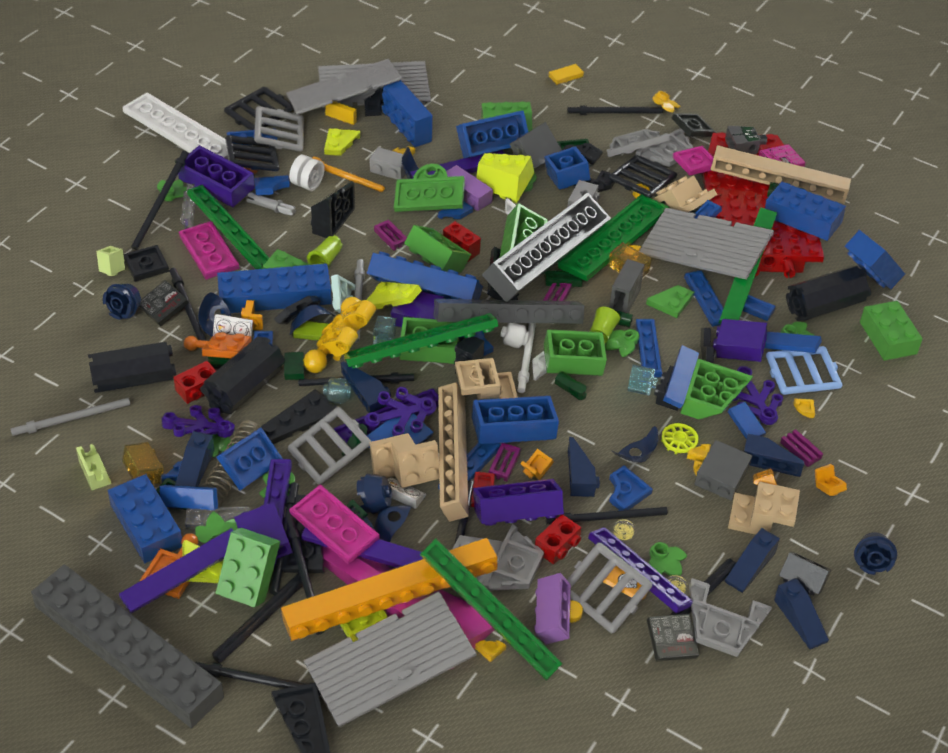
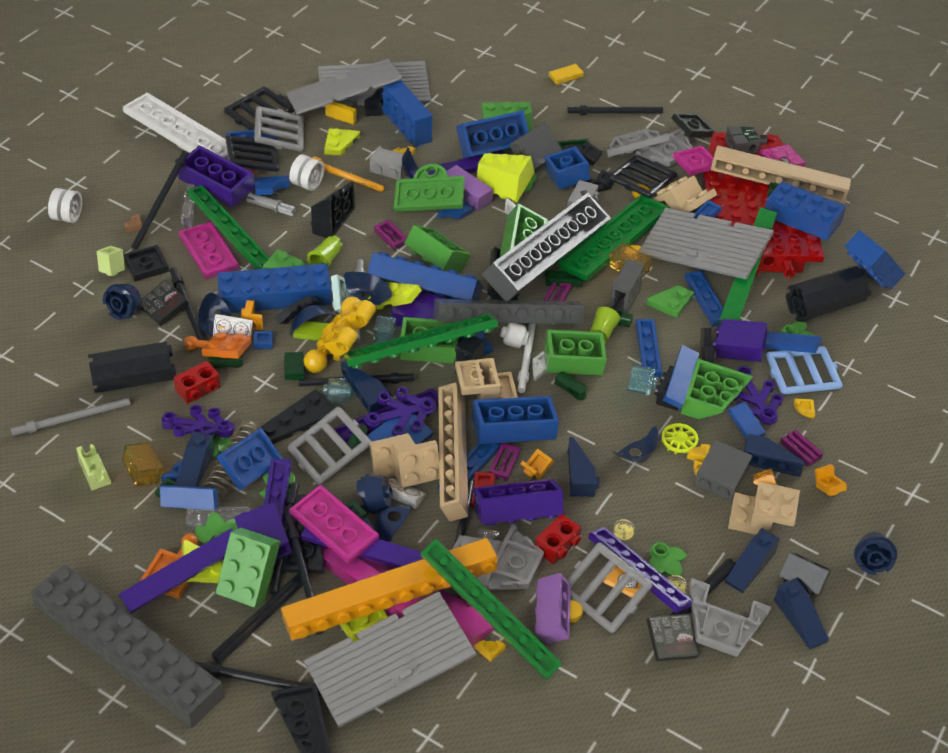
blue brick [107,474,182,564] -> none
bright green plate [157,180,191,201] -> none
black brick [200,337,286,414] -> none
red brick [443,221,481,262] -> none
black bar [545,507,668,525] -> none
bright green plate [605,329,639,357] -> none
blue tile [609,465,653,510] -> none
yellow plate [652,91,681,112] -> none
blue tile [743,295,776,321] -> none
bright green brick [860,300,923,361] -> none
none -> white wheel [48,188,82,223]
none -> medium nougat tile [124,214,142,233]
none -> dark blue piece [344,271,392,305]
none -> clear tile [477,528,499,540]

